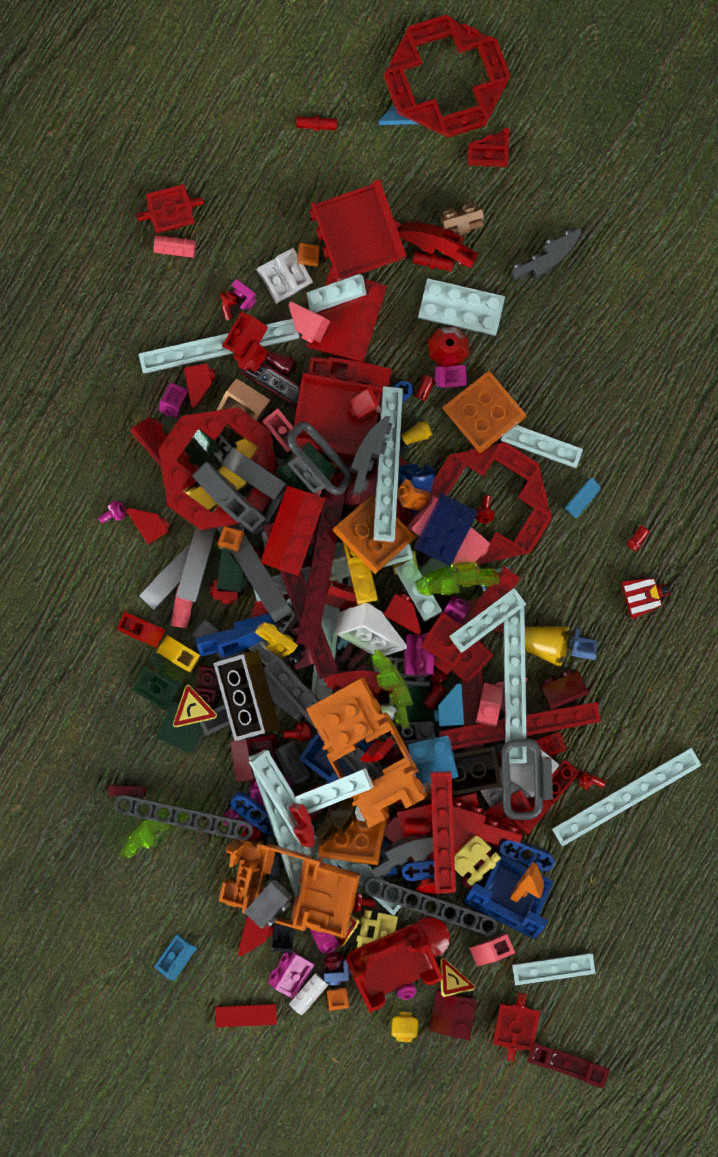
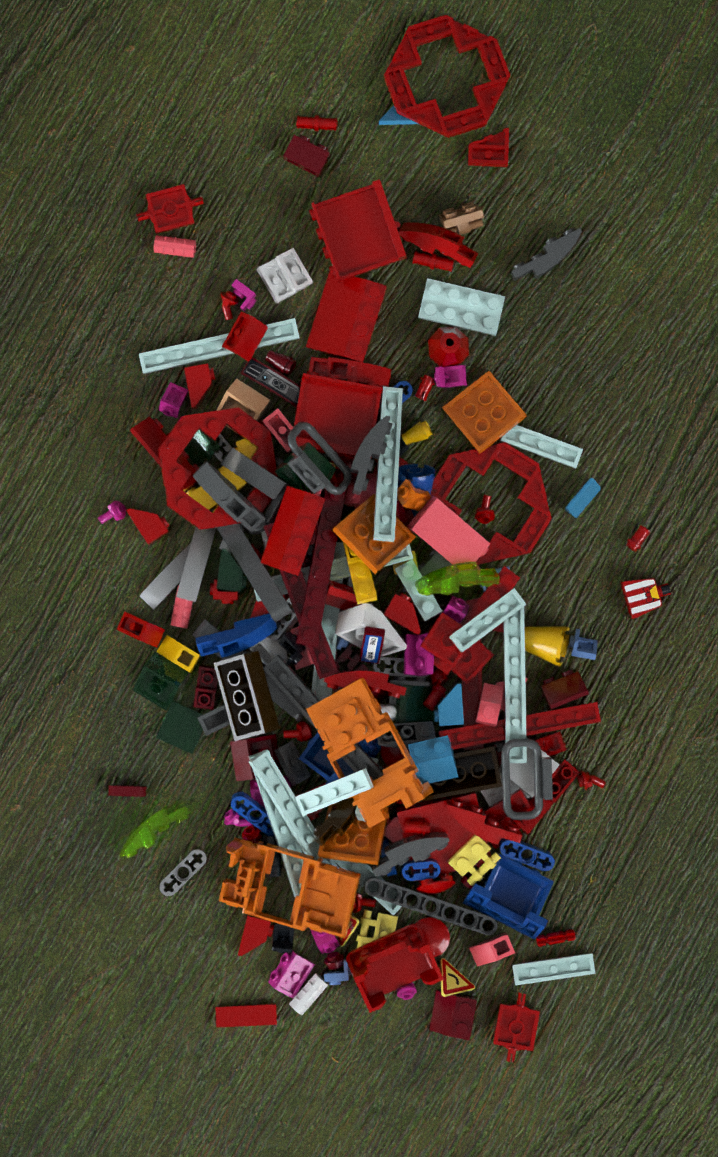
dark grey beam [114,795,253,840] -> none
dark azure slope [154,934,197,981] -> none
piece [173,685,217,727] -> none
orange tile [218,526,244,552] -> none
red bracket [233,341,268,373] -> none
flat silver brick [244,880,293,929] -> none
yellow plate [255,622,298,658] -> none
coral slope [289,301,330,343] -> none
red slope [289,803,314,847] -> none
orange tile [297,243,320,267] -> none
light aqua plate [307,274,367,313] -> none
orange tile [326,987,349,1011] -> none
red slope [349,388,381,422] -> none
red slope [360,737,395,763] -> none
clear neon green slope [371,650,413,729] -> none
yellow head [391,1012,418,1042] -> none
clear blue plate [414,493,478,566] -> none
red plate [430,771,456,894] -> none
orange slope [510,862,545,902] -> none
dark red slope [527,1042,610,1089] -> none
light aqua plate [552,748,701,847] -> none
none -> light grey beam [160,849,207,896]
none -> dark red hinge [283,135,330,177]
none -> tile [359,627,385,664]
none -> red axle [536,929,576,947]

